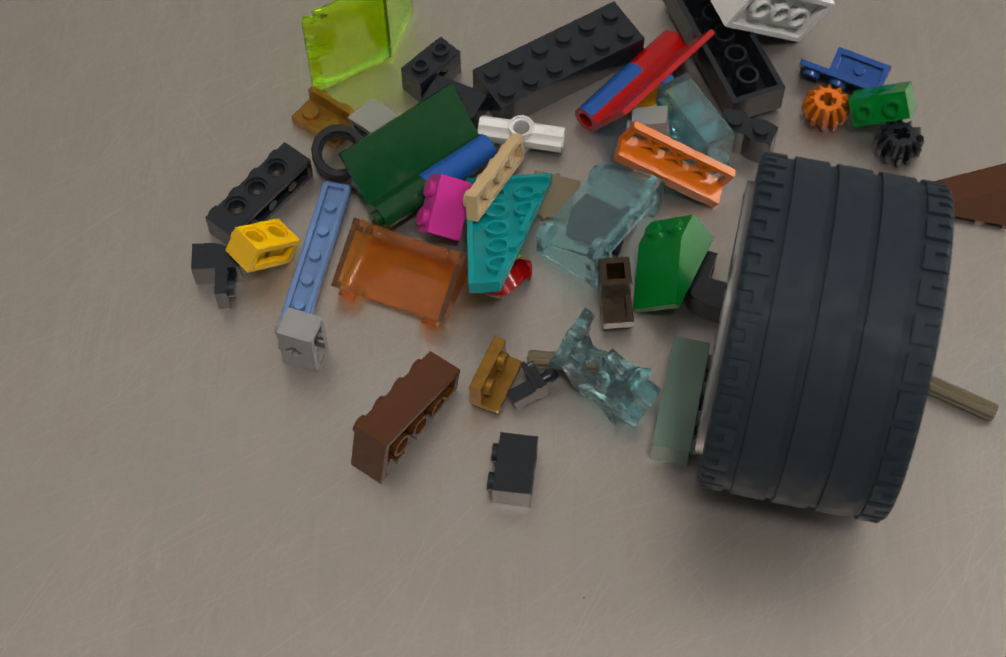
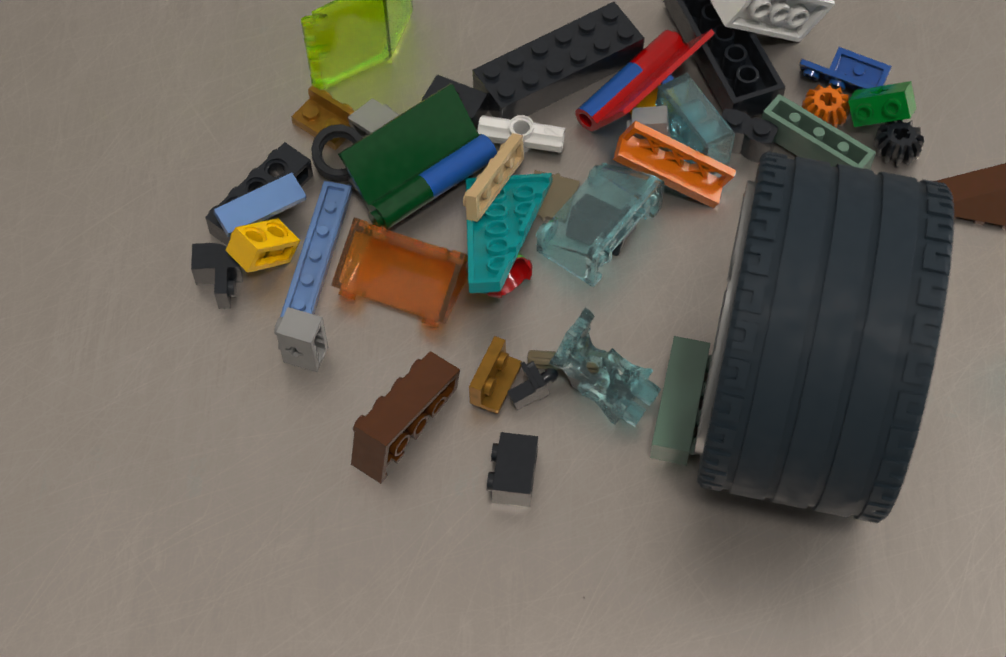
black brick [401,36,461,102] -> none
dark pink brick [416,174,473,241] -> none
dark brown brick [598,257,634,329] -> none
green slope [633,214,714,313] -> none
black brick [683,251,728,323] -> none
dark tan axle [928,375,999,421] -> none
none -> medium blue tile [214,172,307,237]
none -> sand green brick [761,94,876,170]

